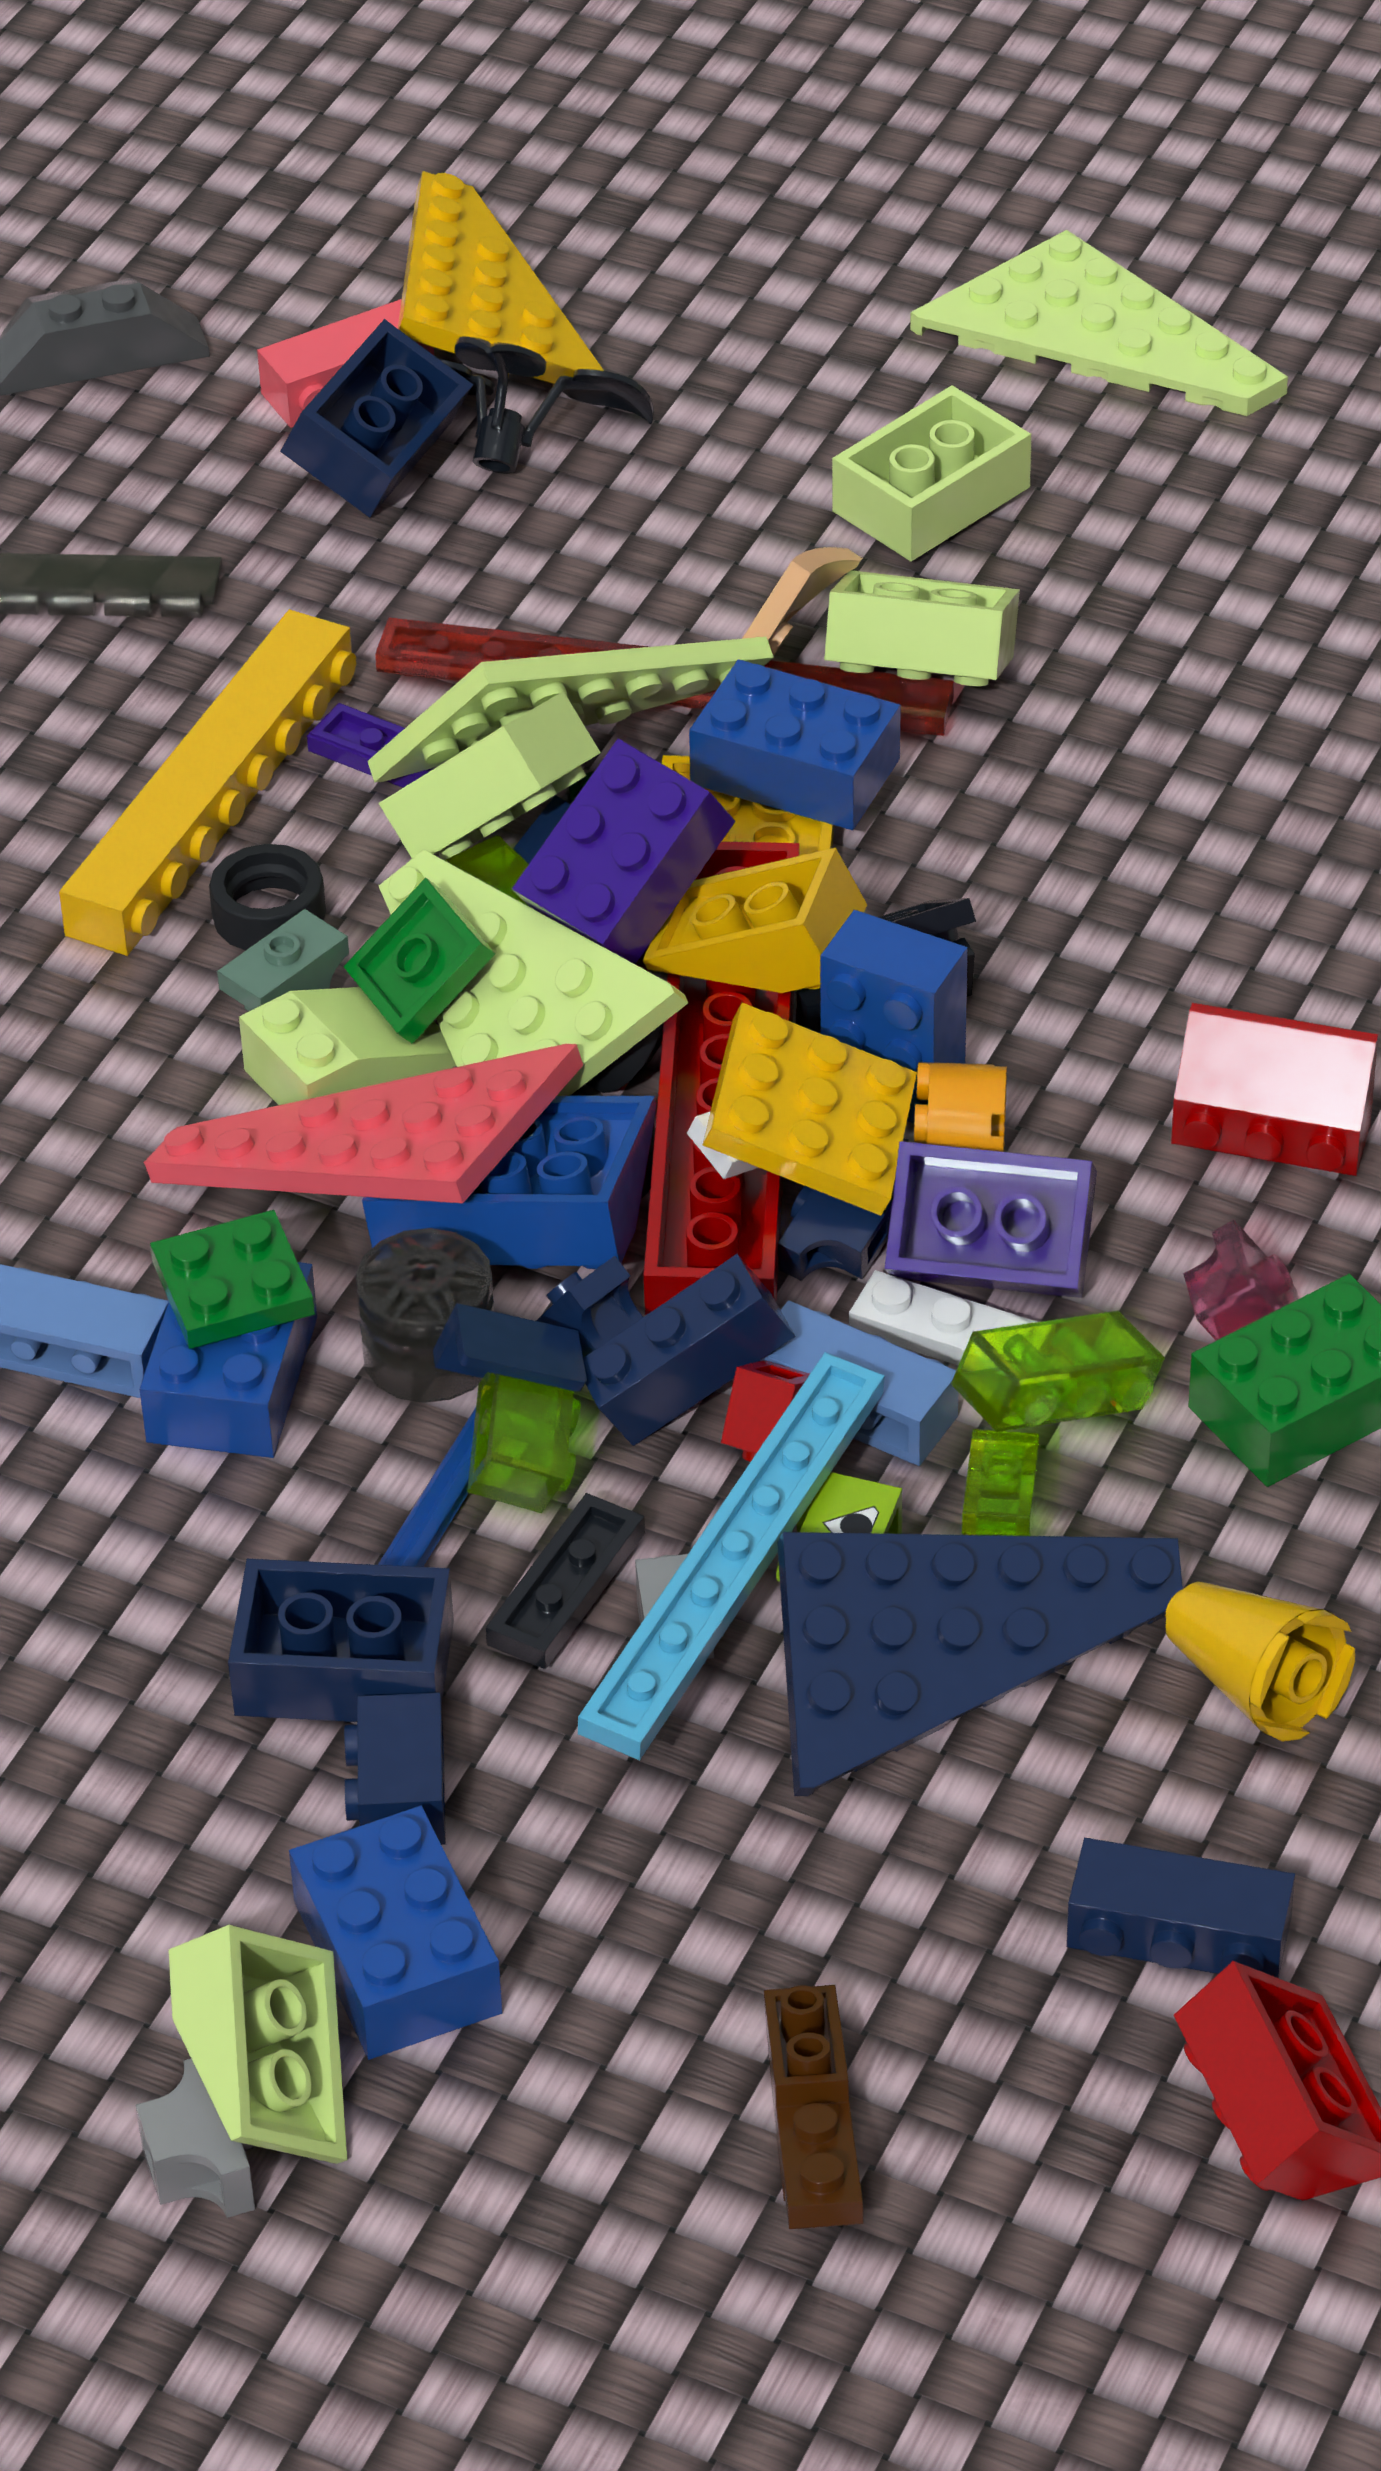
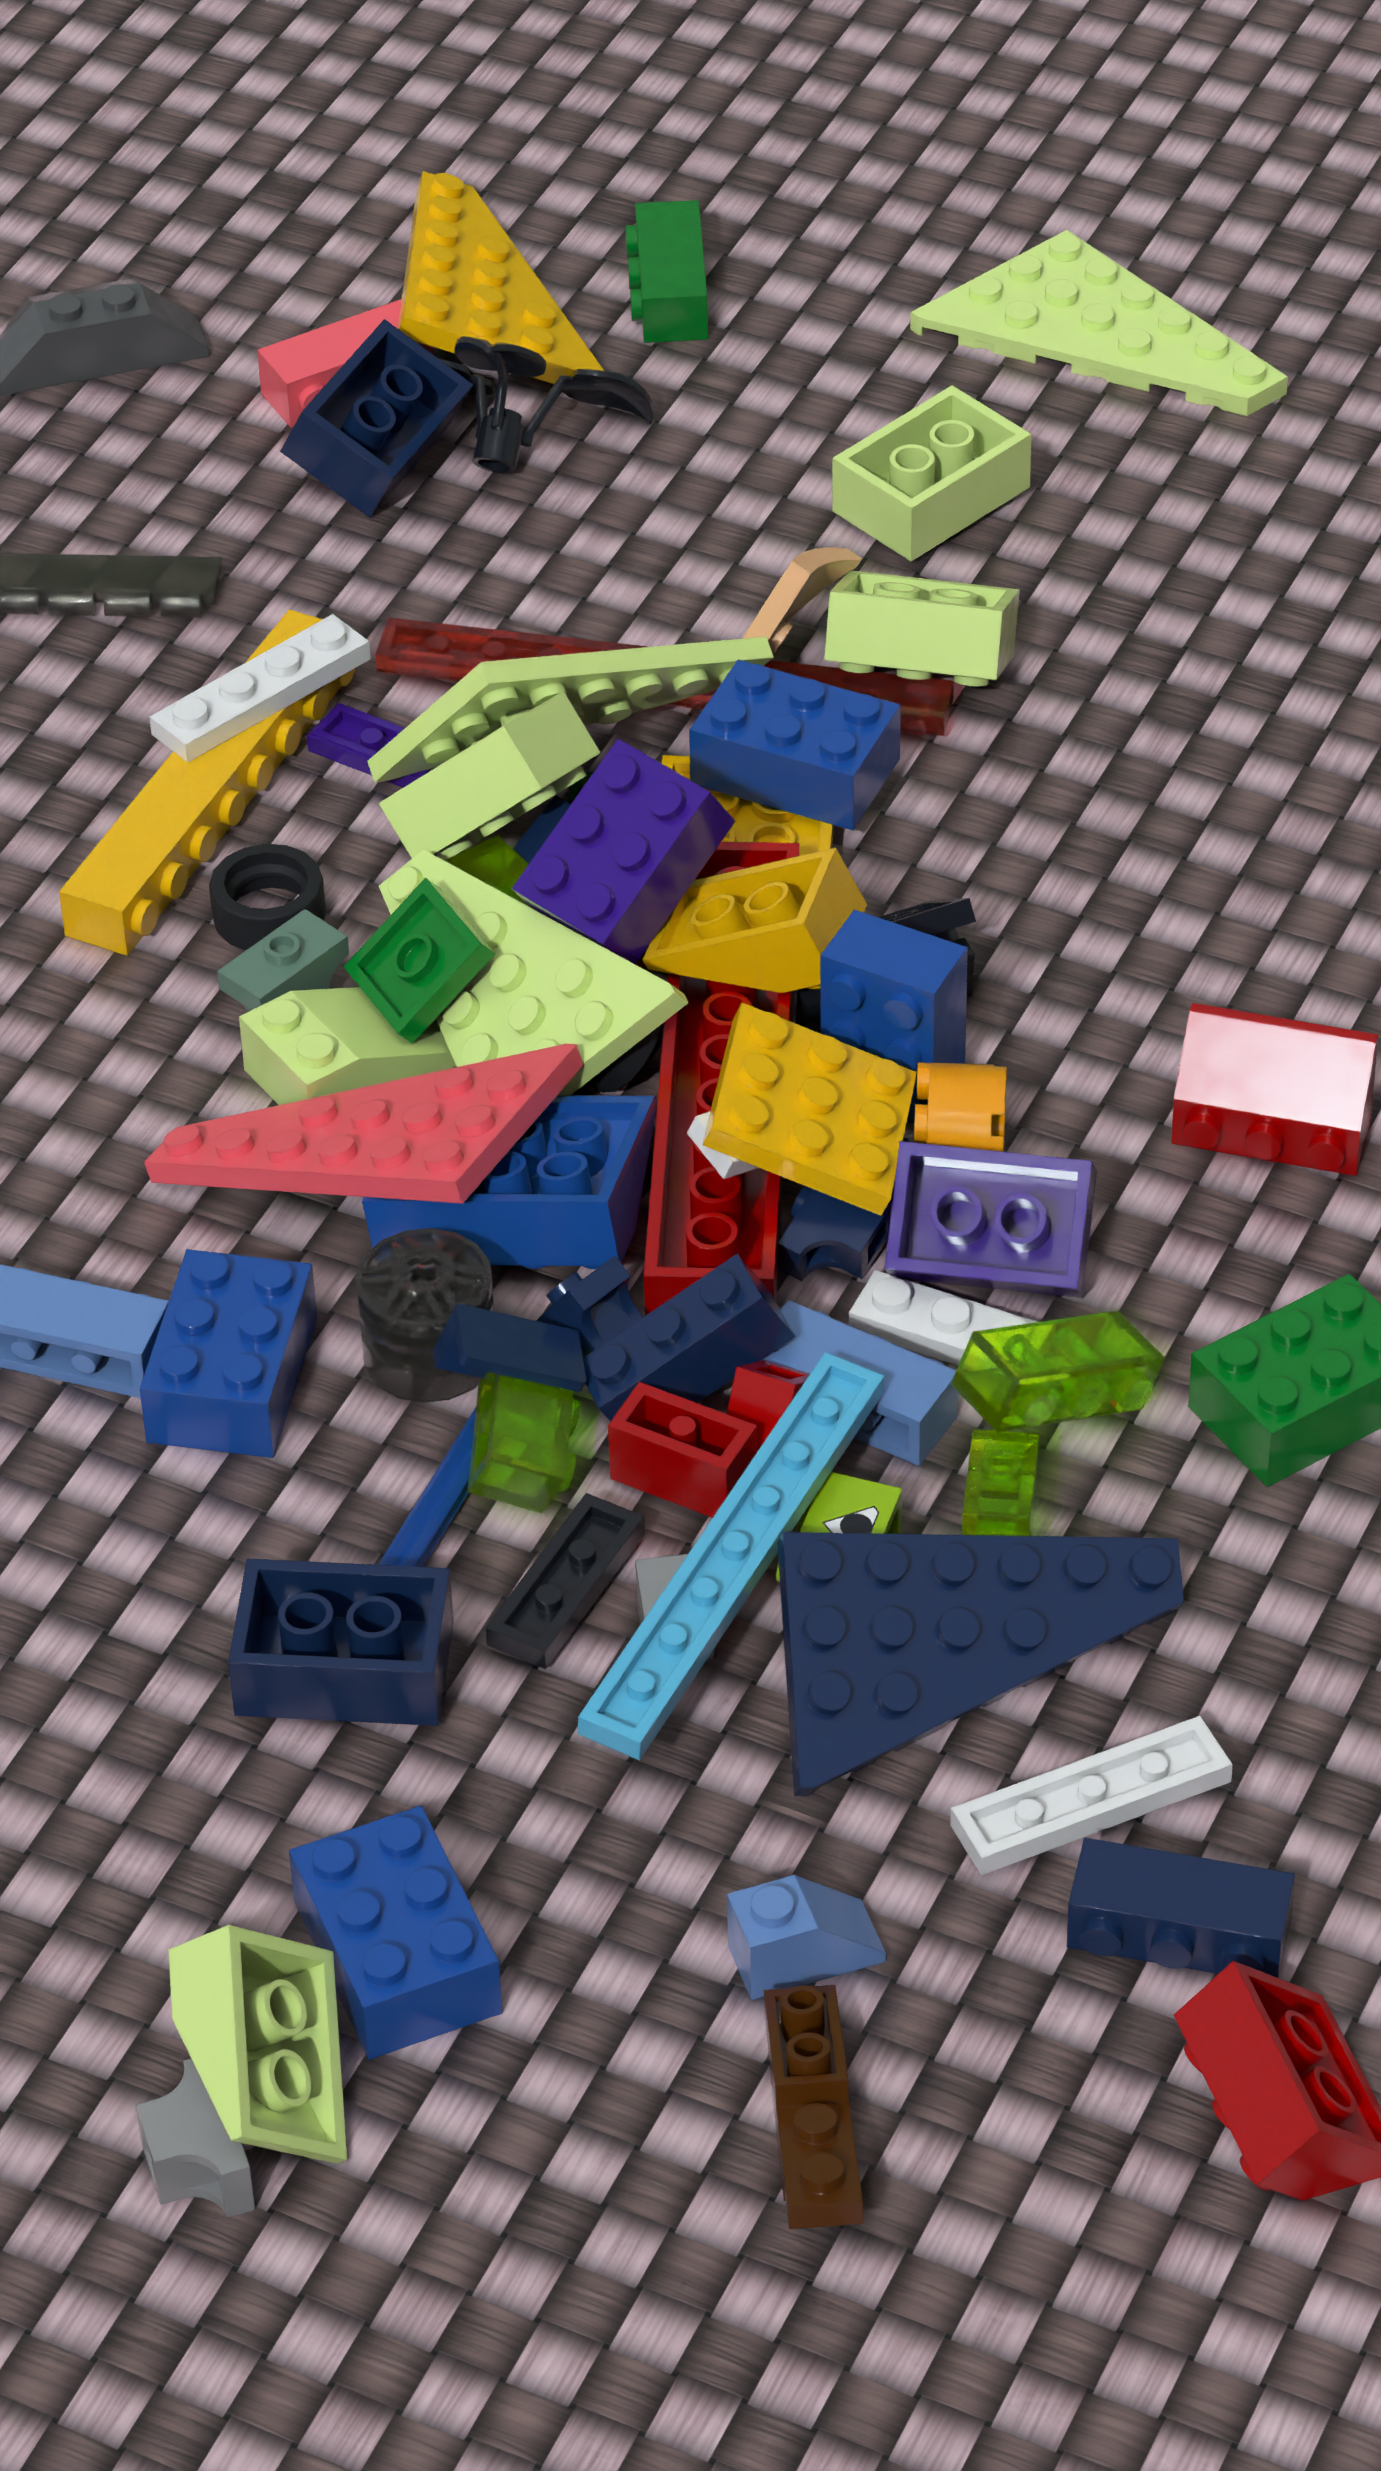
green plate [150,1210,315,1349] -> none
dark blue brick [344,1692,446,1845] -> none
yellow cone [1165,1582,1355,1742] -> none
clear pink brick [1183,1220,1299,1340] -> none
none -> white plate [149,614,371,763]
none -> red brick [608,1382,758,1518]
none -> green brick [625,200,708,343]
none -> medium blue slope [727,1875,886,2000]
none -> white plate [950,1716,1233,1876]

